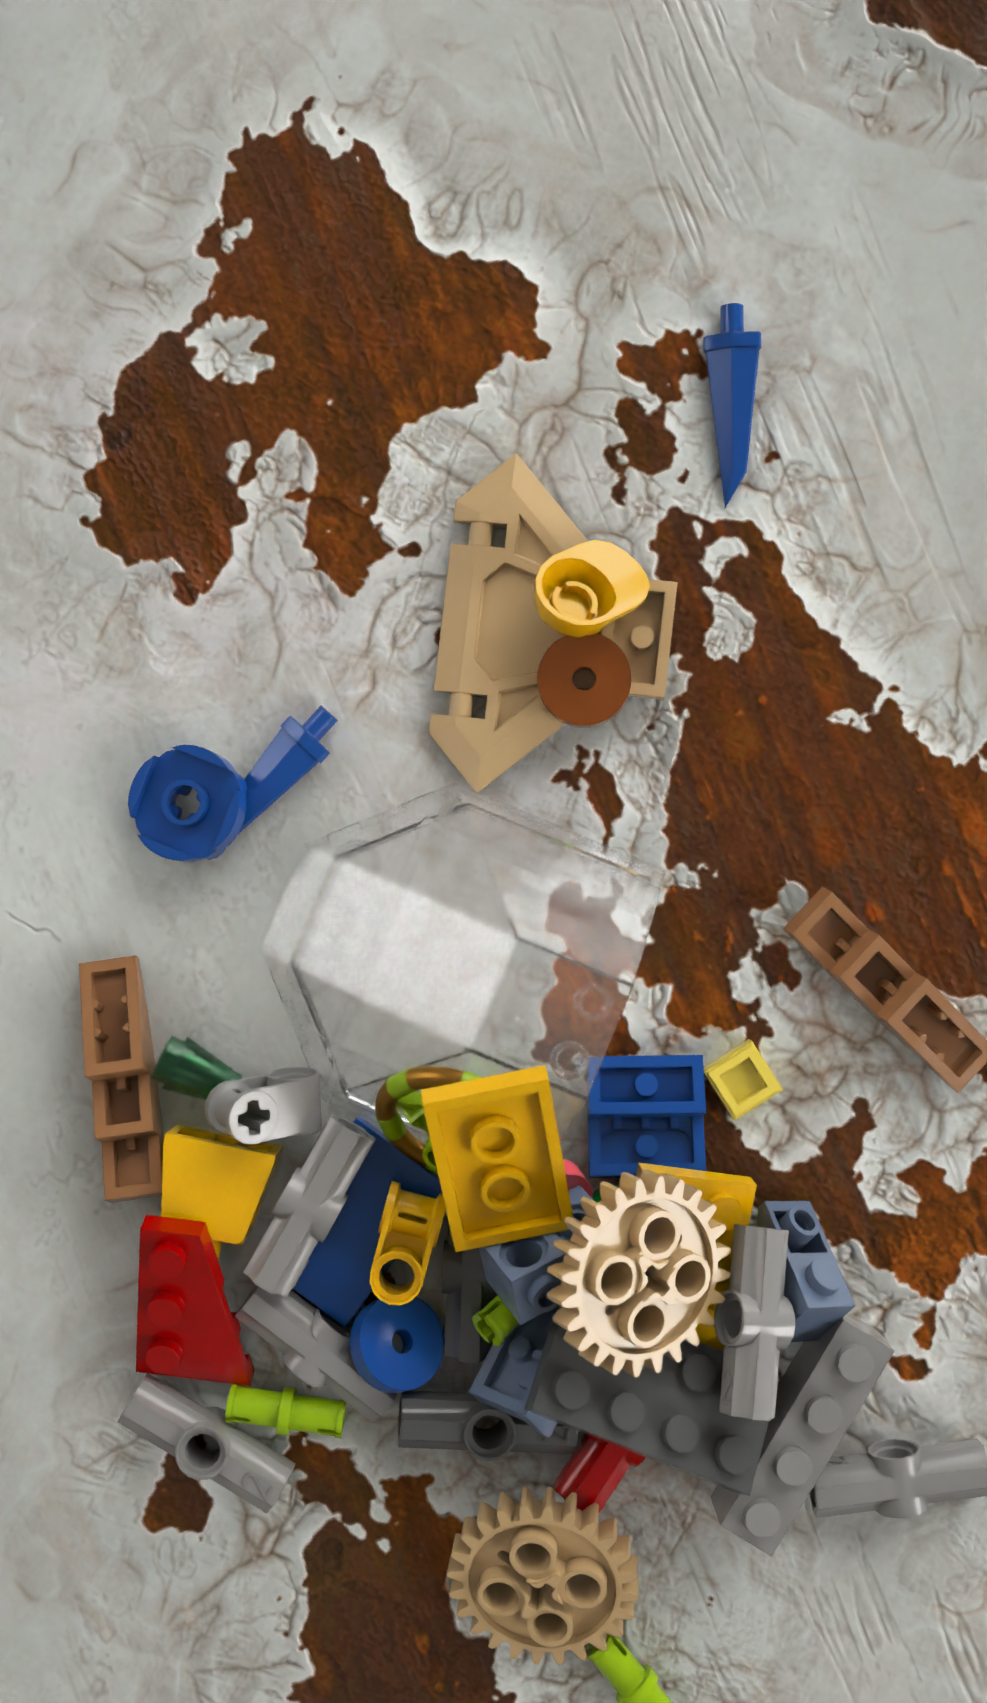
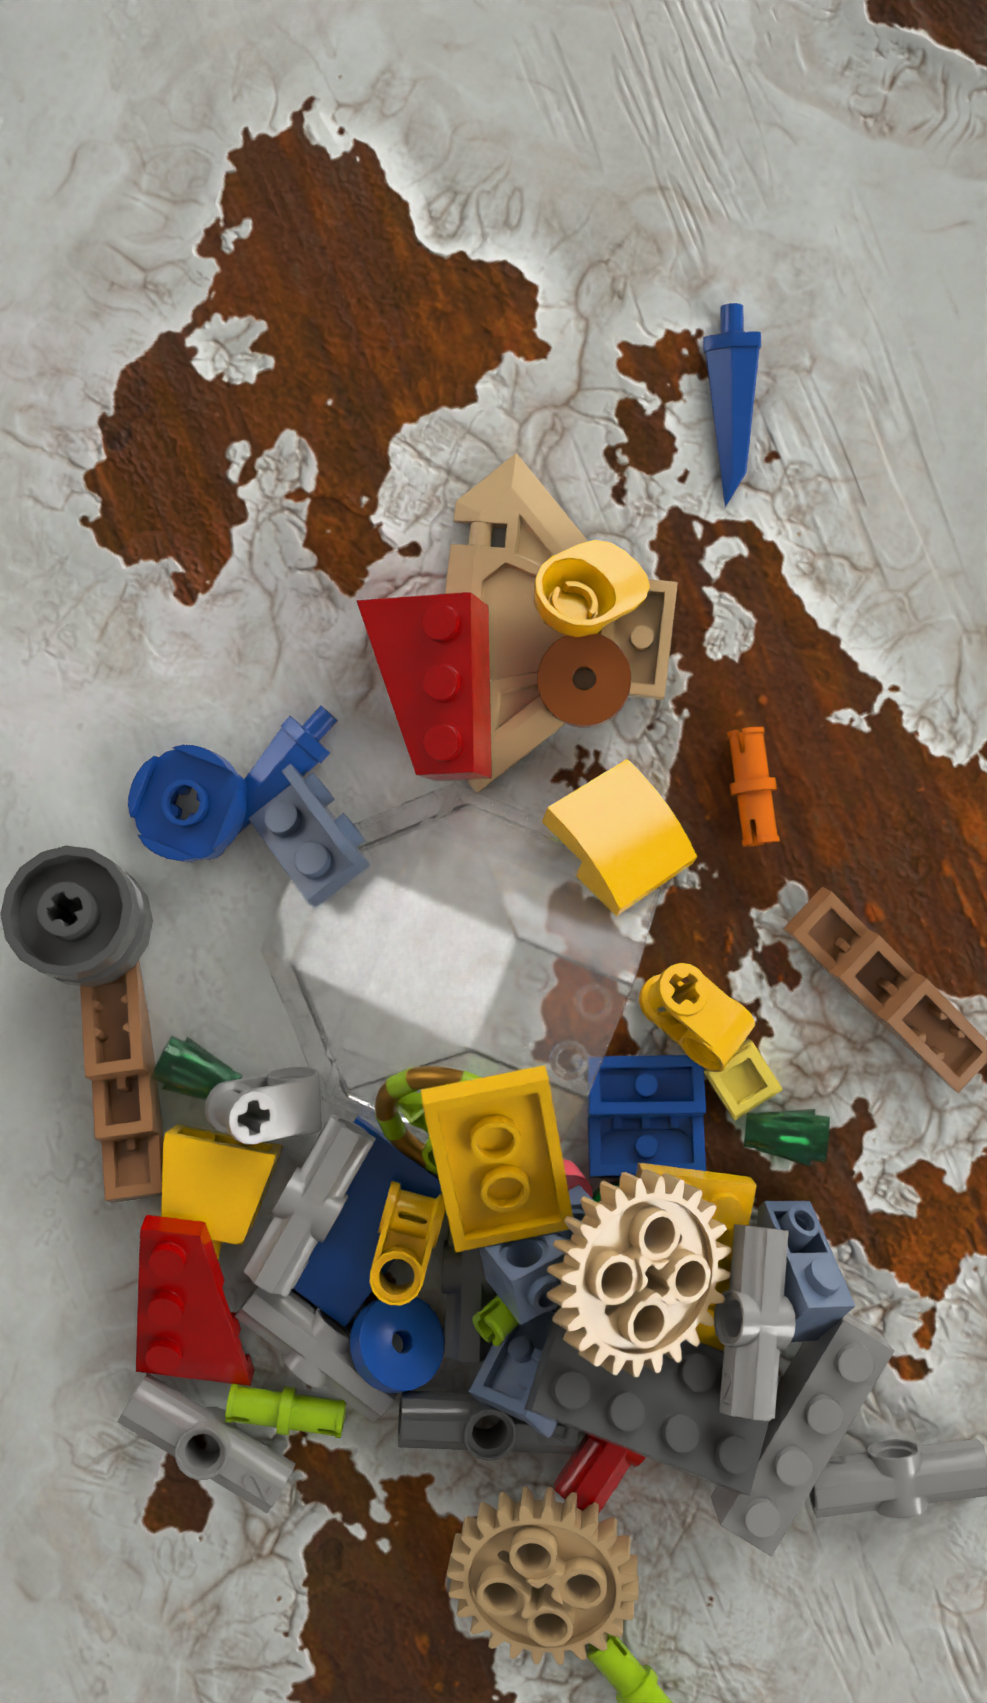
none -> dark grey wheel [0,845,153,988]
none -> sand blue bracket [248,764,370,909]
none -> red wedge [356,592,492,781]
none -> yellow slope [542,759,697,917]
none -> yellow piece [639,963,755,1072]
none -> orange pin [727,727,780,847]
none -> clear green cone [744,1109,830,1167]

